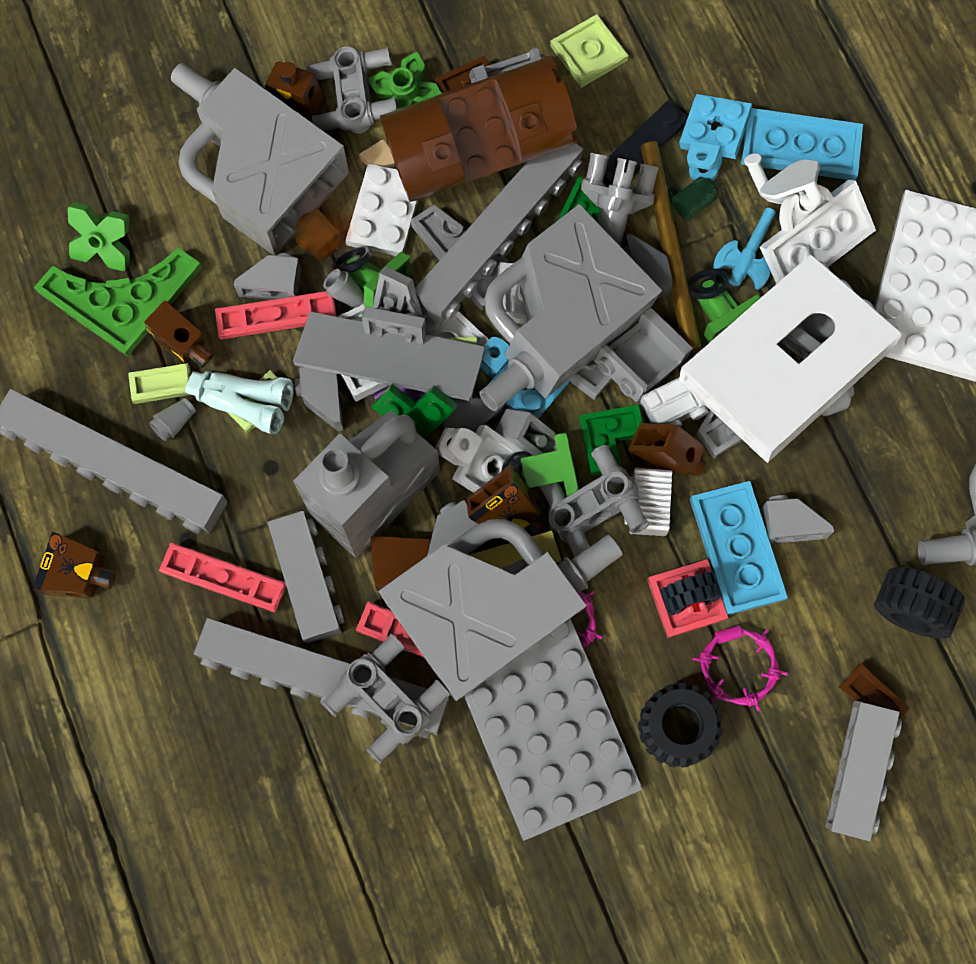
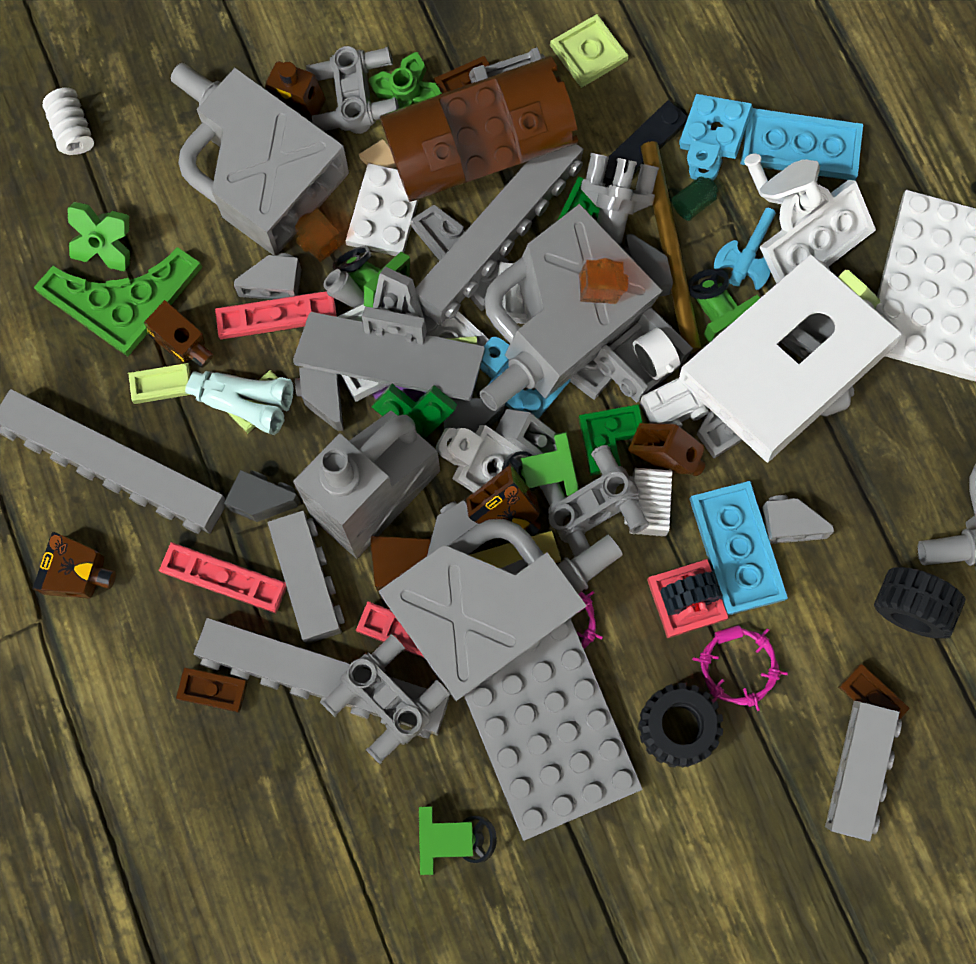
light grey cone [149,398,196,441] -> none
none -> white piece [42,88,94,155]
none -> reddish brown plate [176,667,248,713]
none -> dark grey slope [224,470,300,522]
none -> bright green piece [419,807,497,875]
none -> clear orange brick [579,258,628,304]
none -> white piece [633,328,680,380]
none -> yellowish green tile [838,269,880,308]

